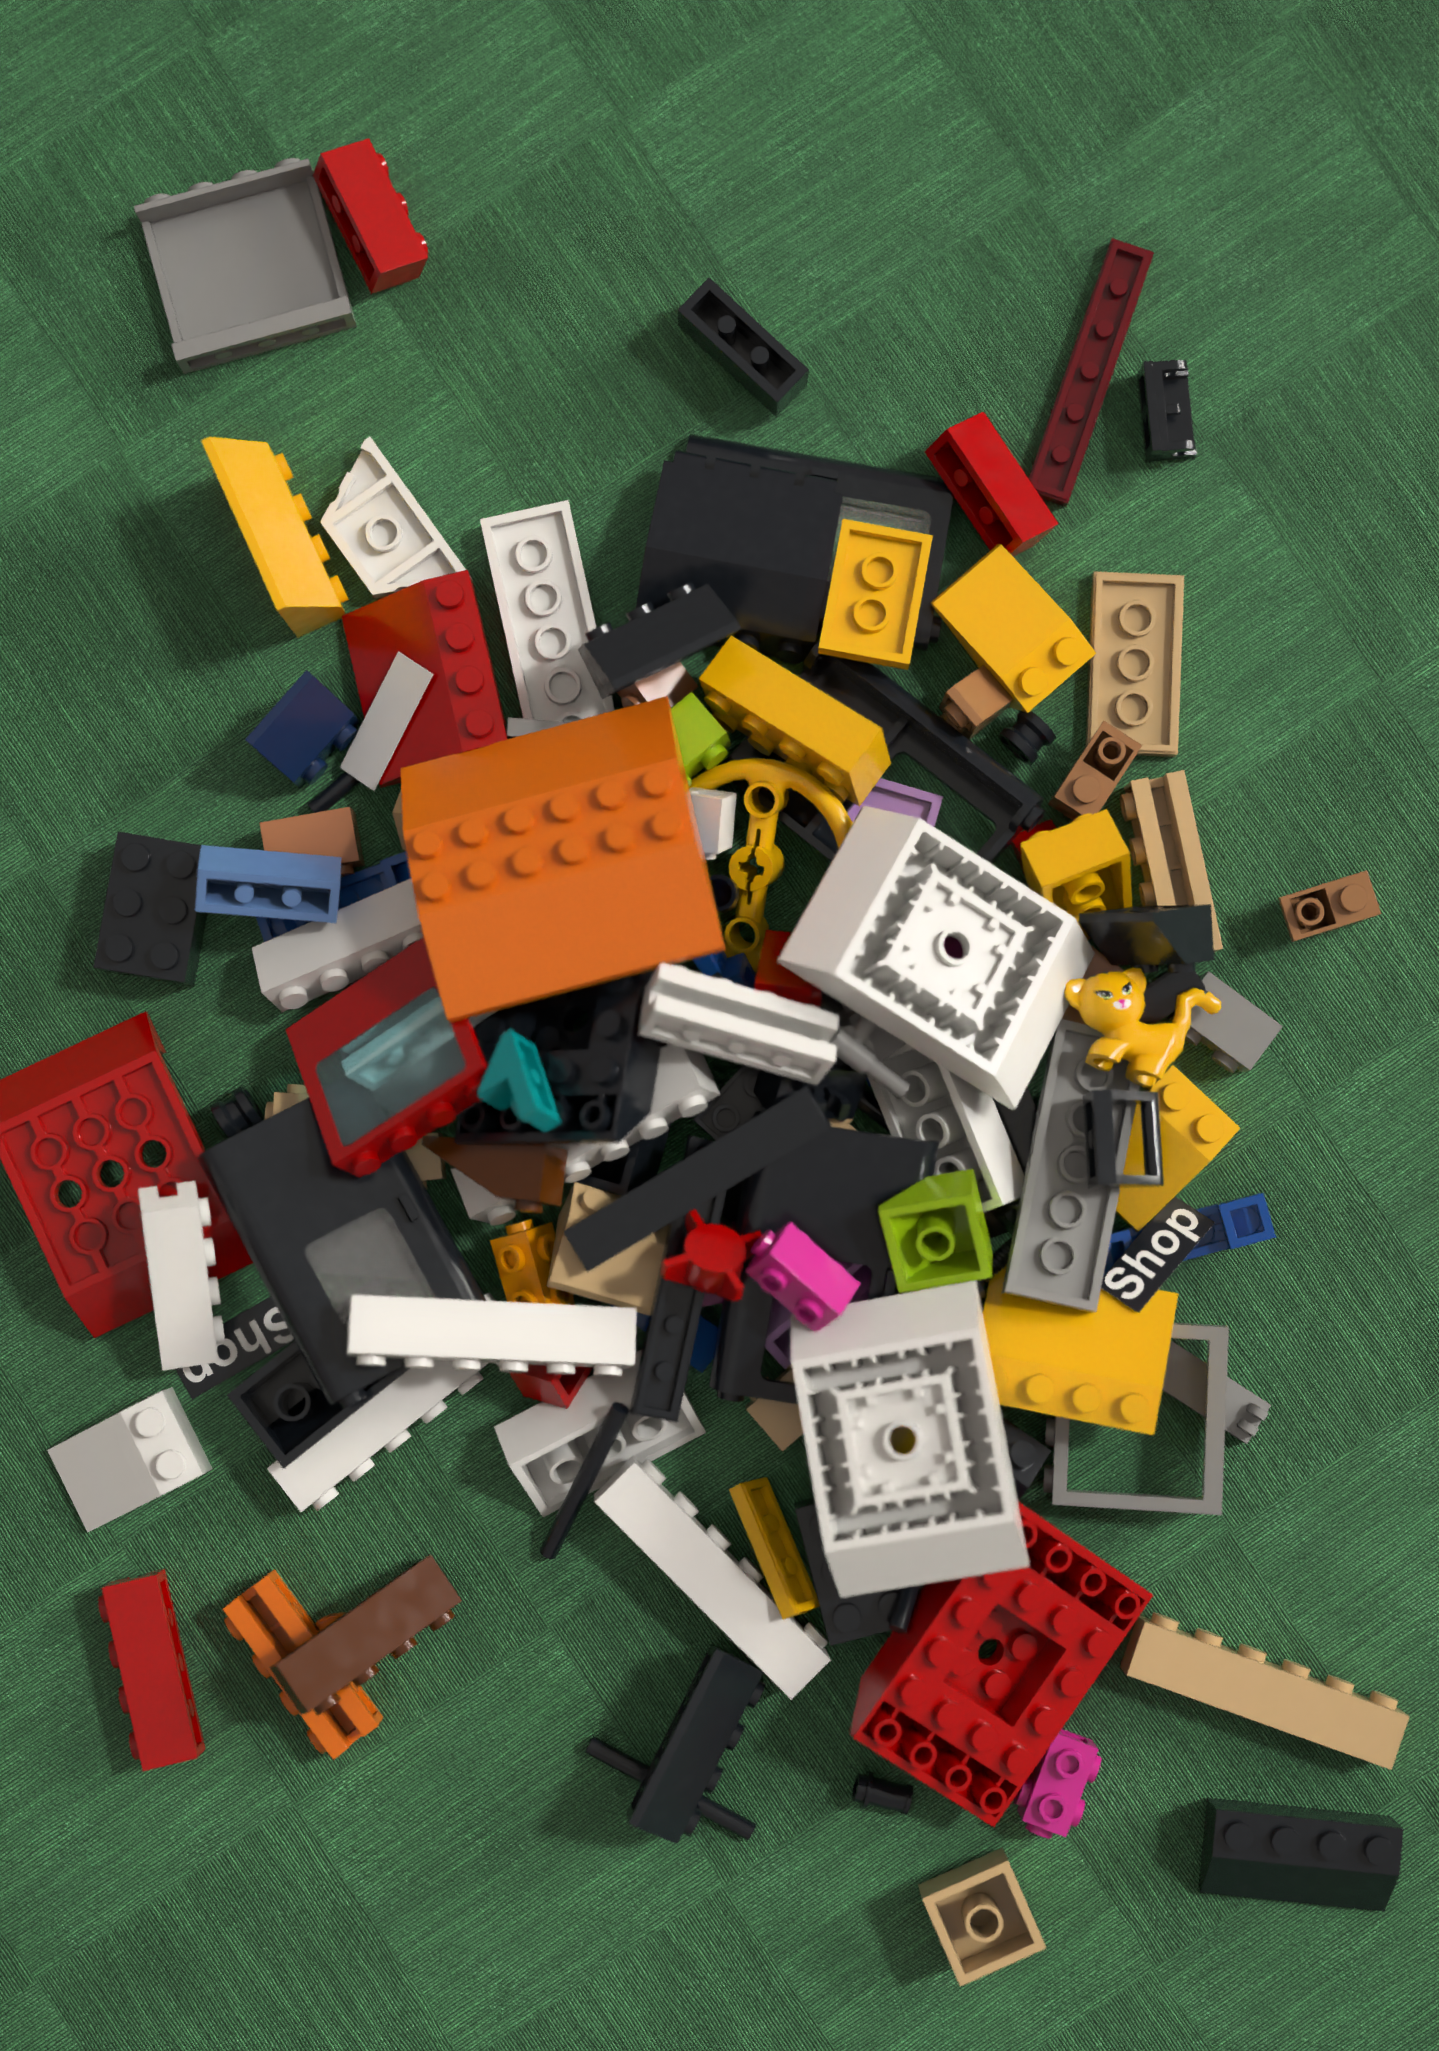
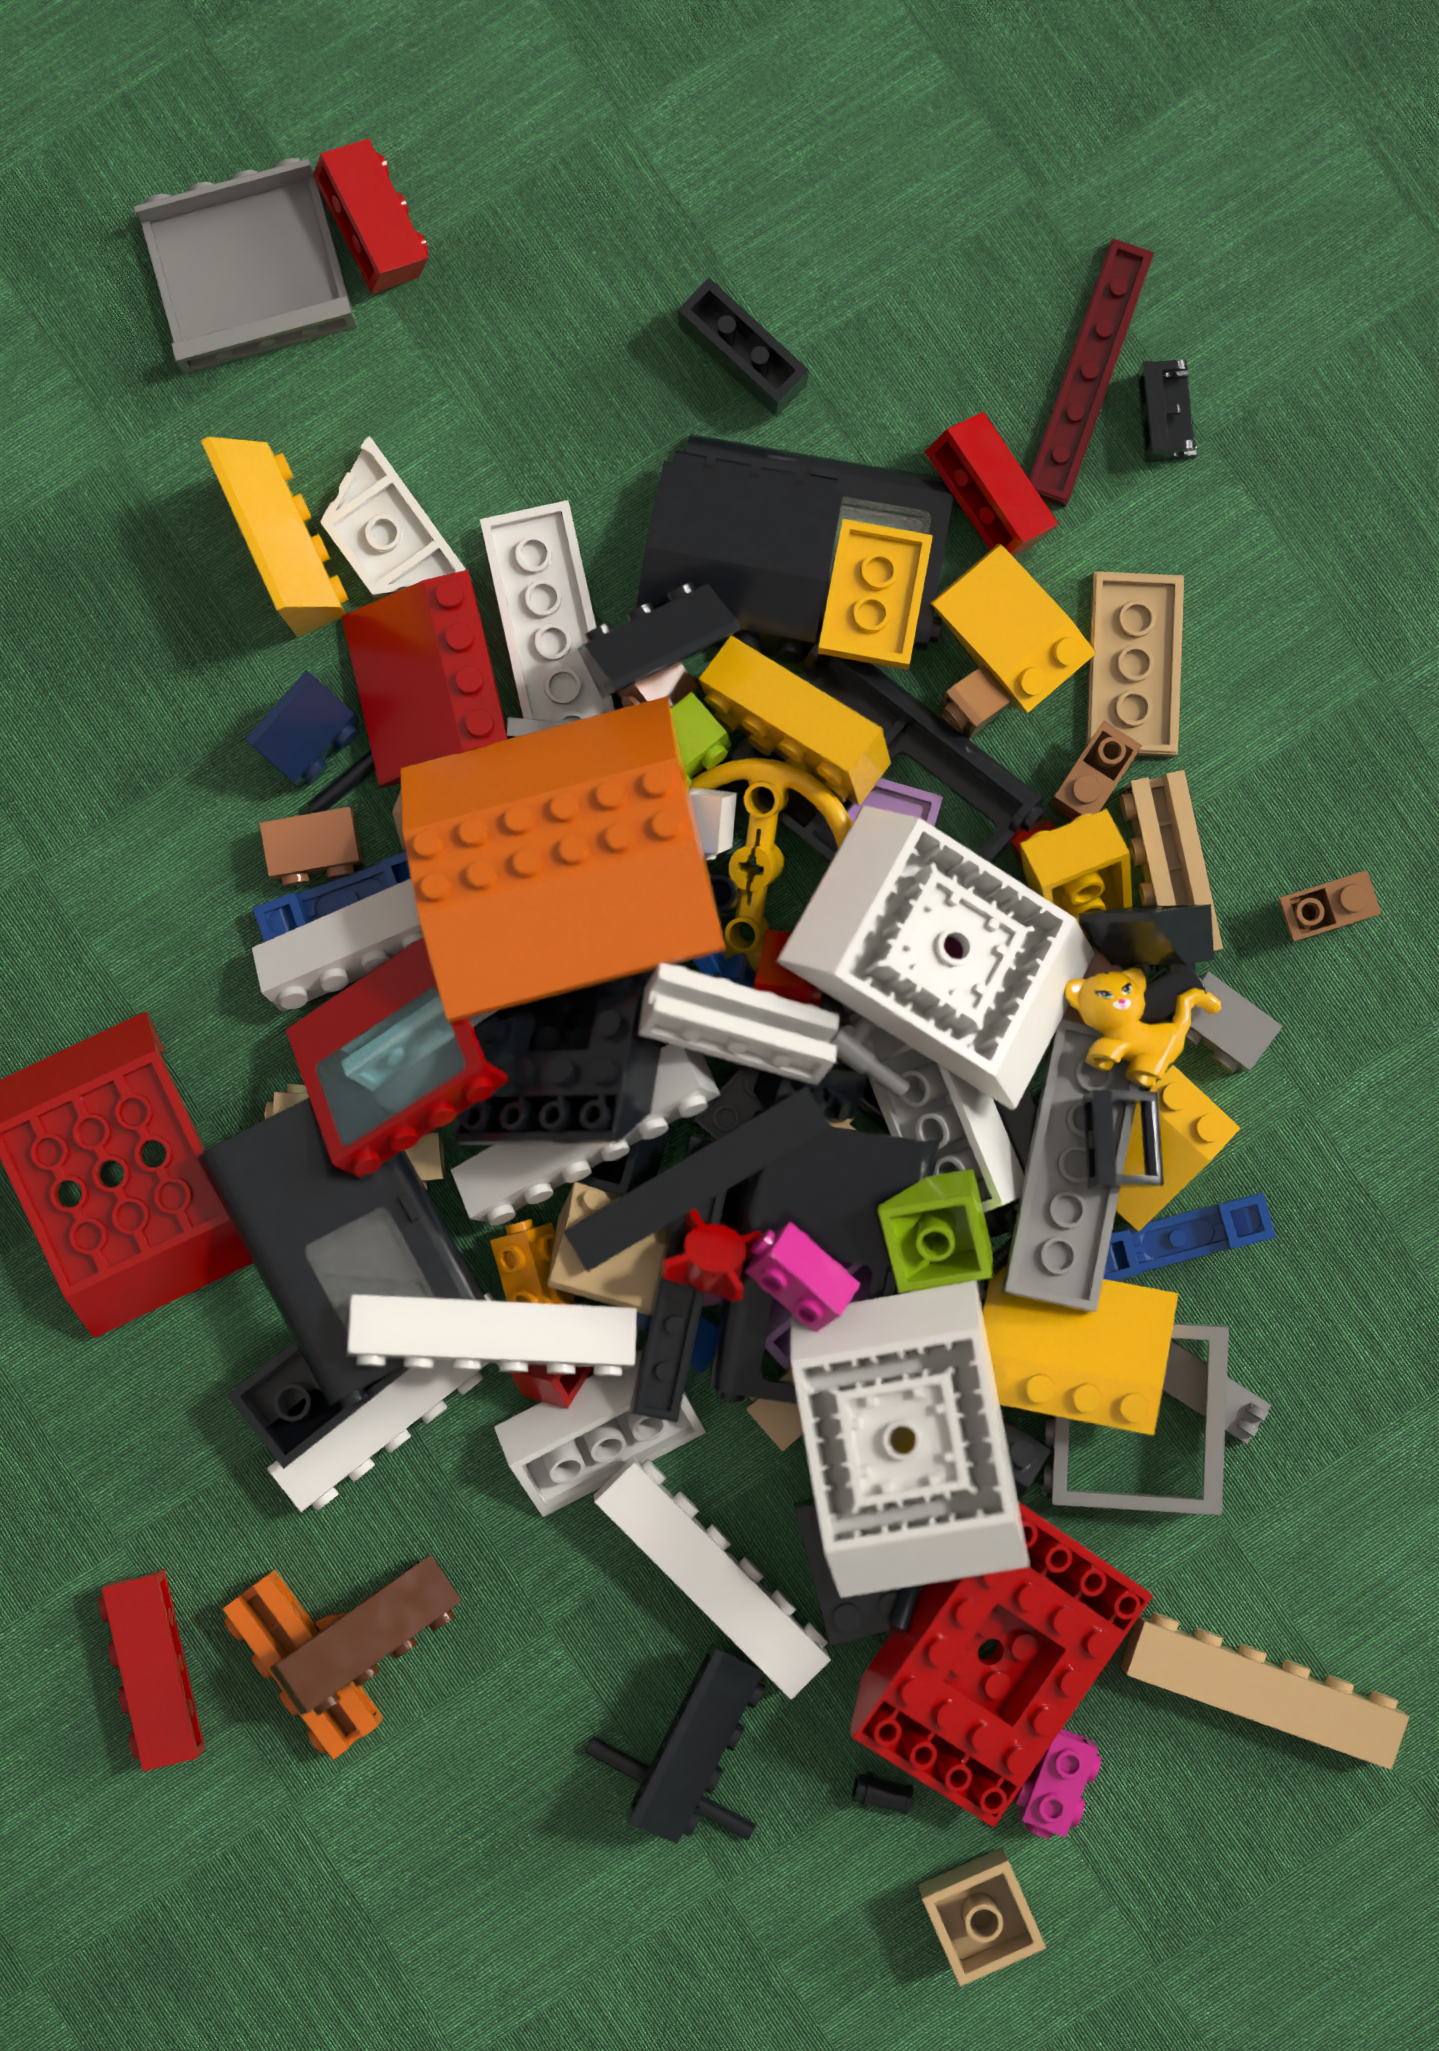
white slope [47,1387,213,1533] -> none
black brick [93,832,207,986] -> none
white brick [138,1181,225,1371] -> none
black sticker [175,1296,294,1399] -> none
medium blue brick [195,845,341,923] -> none
black wheel [210,1085,265,1138] -> none
white sticker [340,651,433,791] -> none
reddish brown slope [422,1135,568,1213] -> none
teal slope [477,1029,561,1133] -> none
black bar [539,1402,629,1559] -> none
yellow tile [728,1477,820,1620] -> none
black wheel [998,711,1056,765] -> none
black sticker [1101,1197,1215,1313] -> none
black slope [1199,1797,1404,1911] -> none

